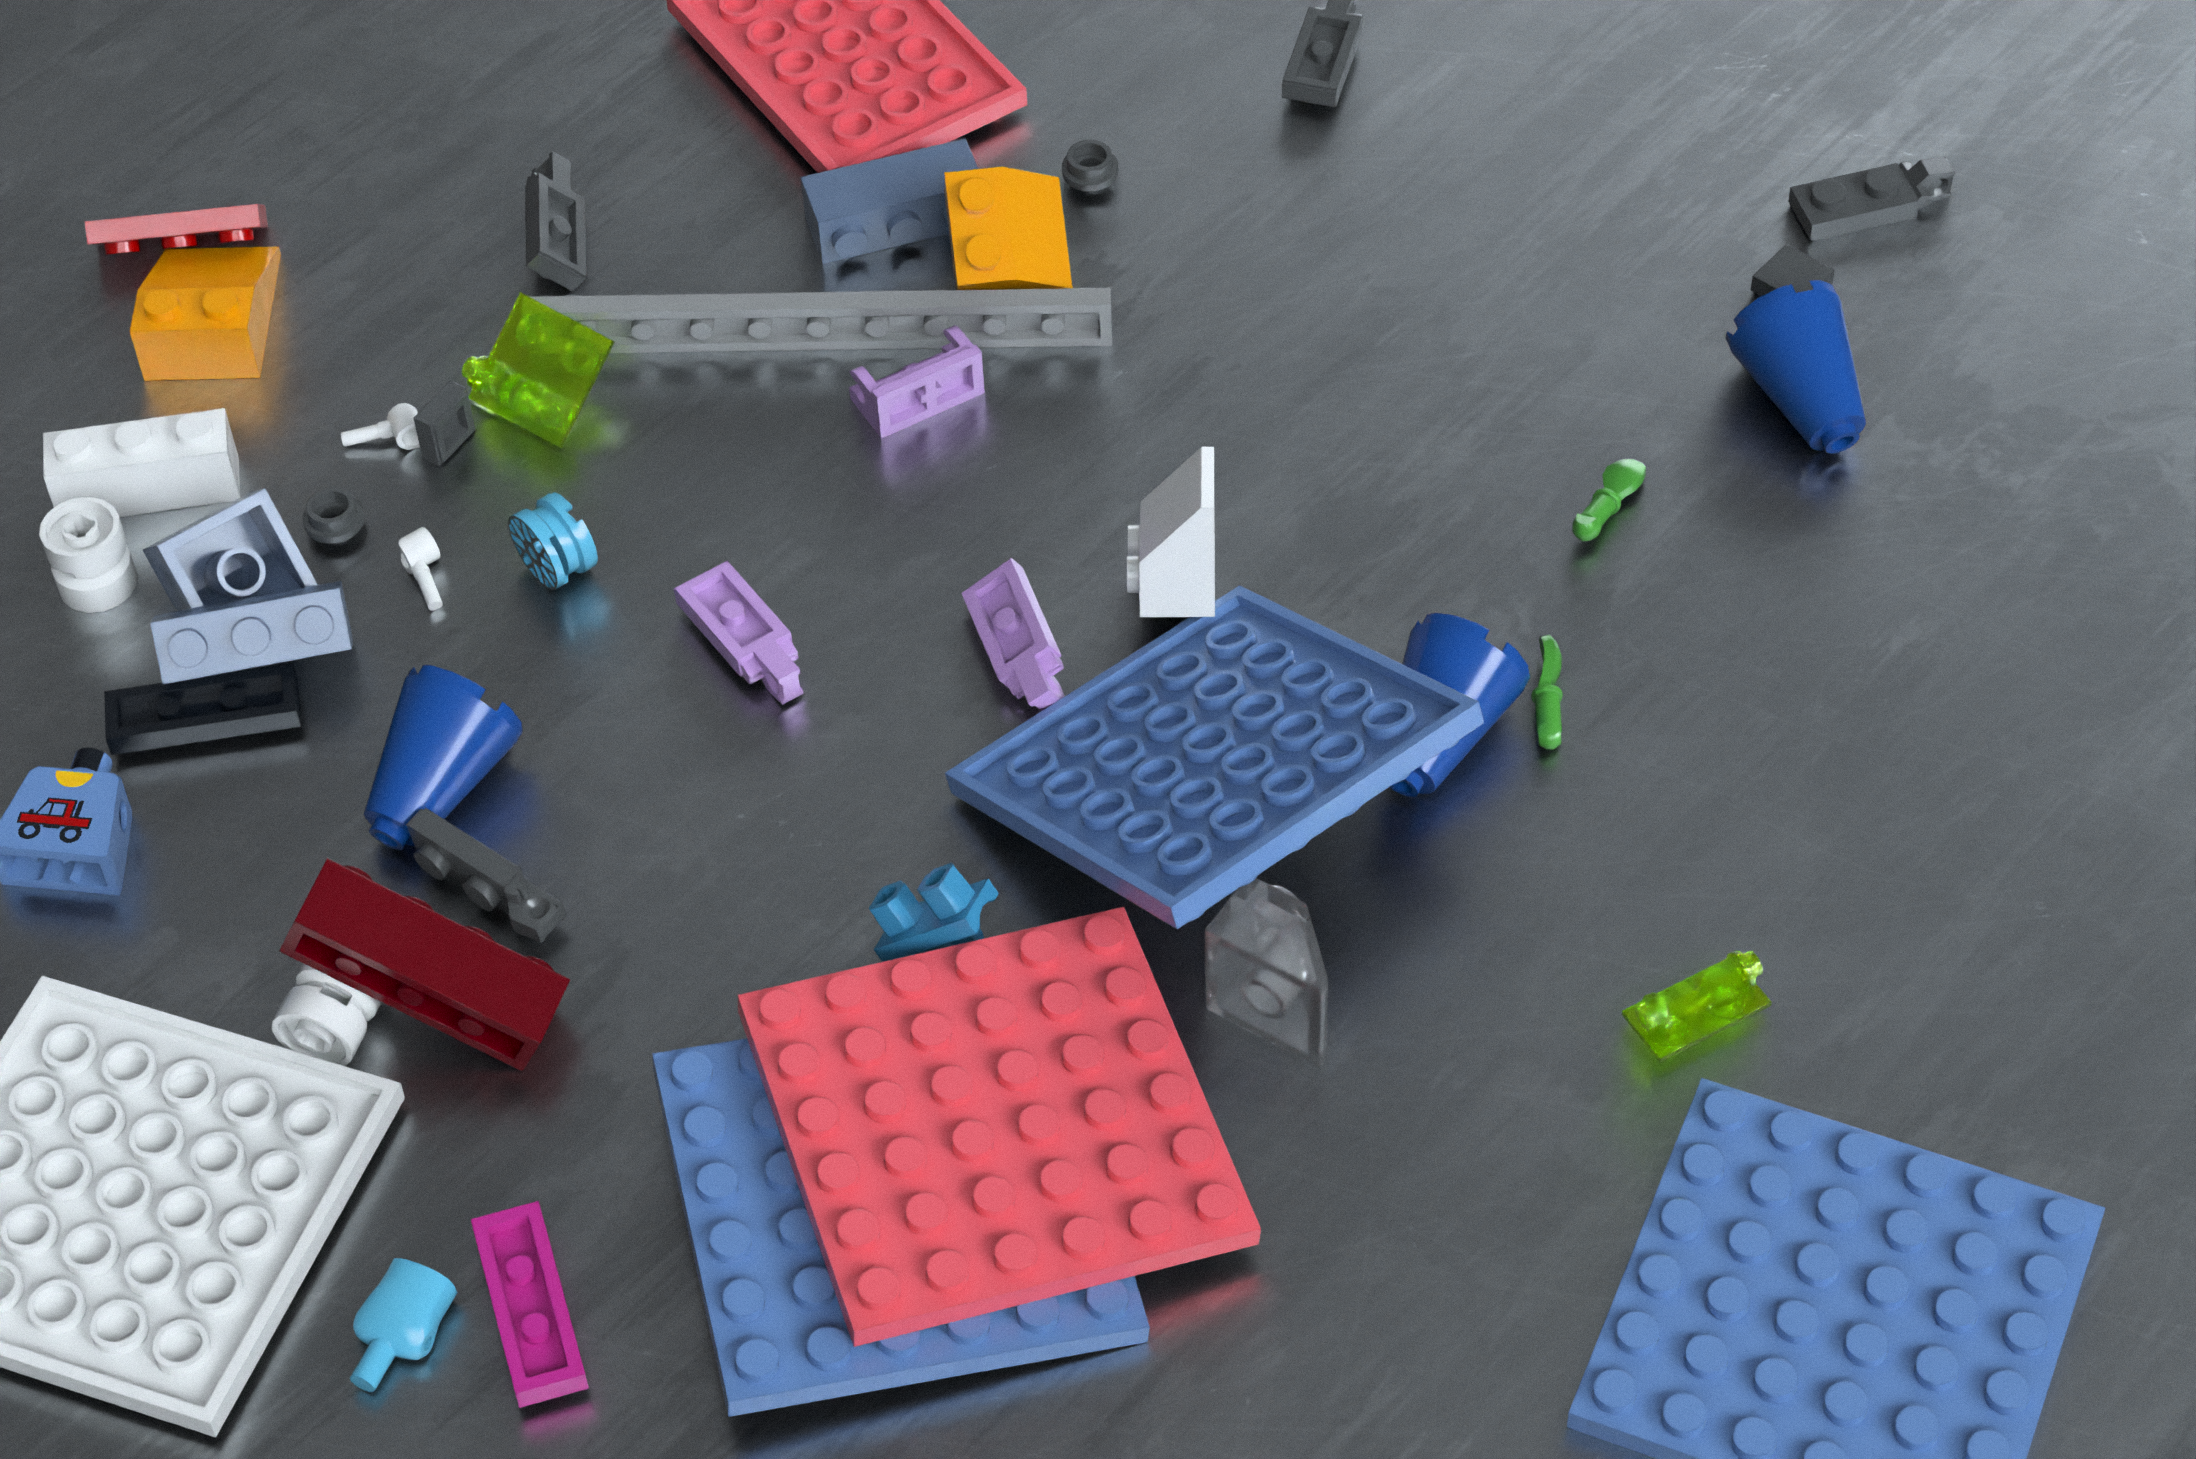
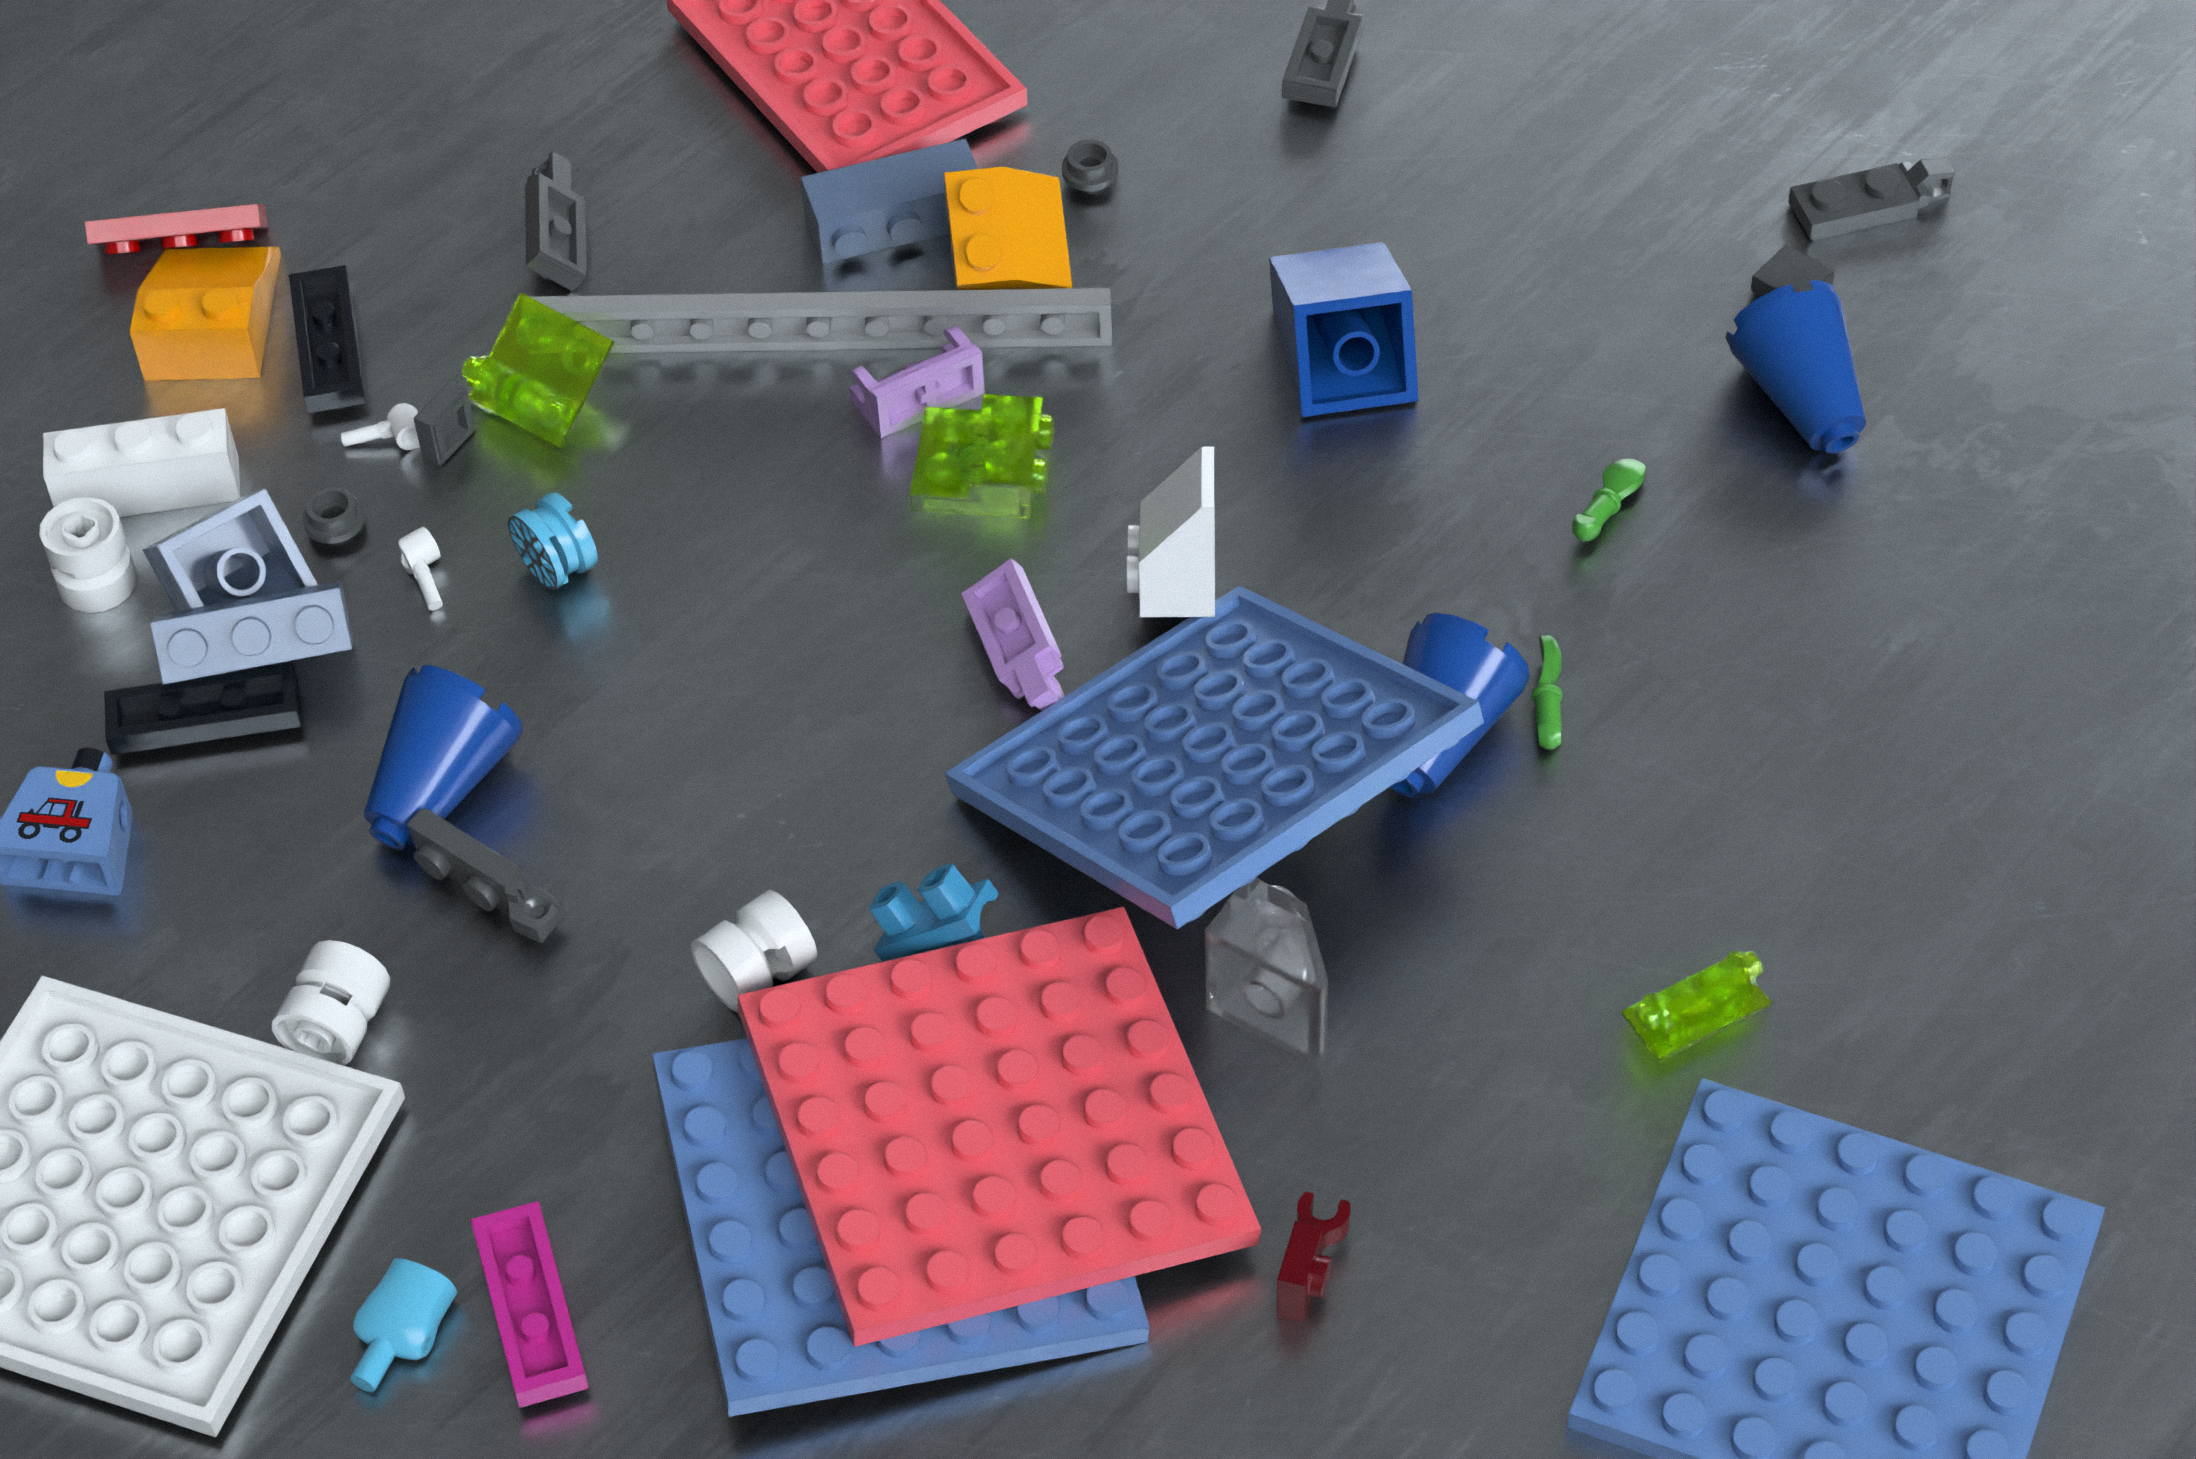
dark red brick [279,858,570,1071] -> none
lavender hinge [674,561,803,705] -> none
none -> black plate [289,265,367,413]
none -> white wheel [691,890,817,1013]
none -> clear neon green plate [910,394,1054,519]
none -> blue slope [1269,242,1419,417]
none -> dark red plate [1277,1191,1351,1323]

